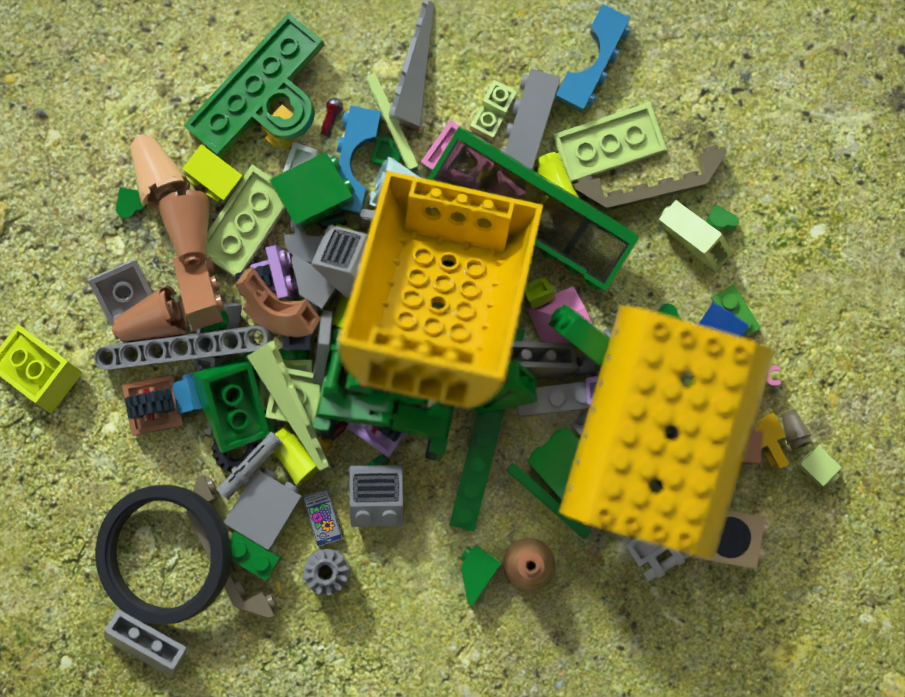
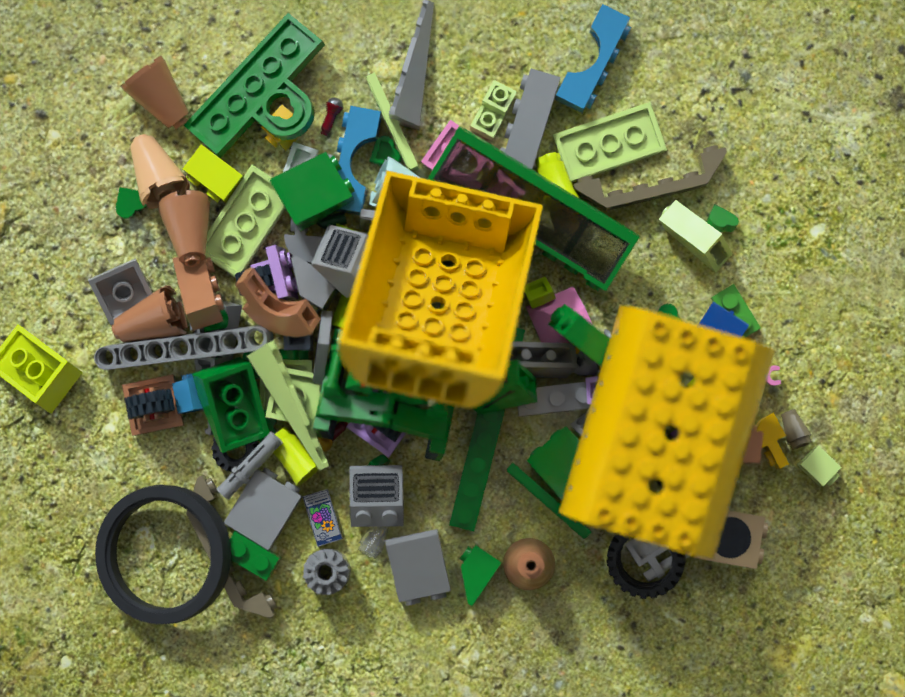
light grey brick [104,609,187,678] -> none
none -> nougat cone [120,56,189,129]
none -> clear cone [358,526,389,559]
none -> light grey slope [385,529,451,606]
none -> black tyre [607,533,686,599]

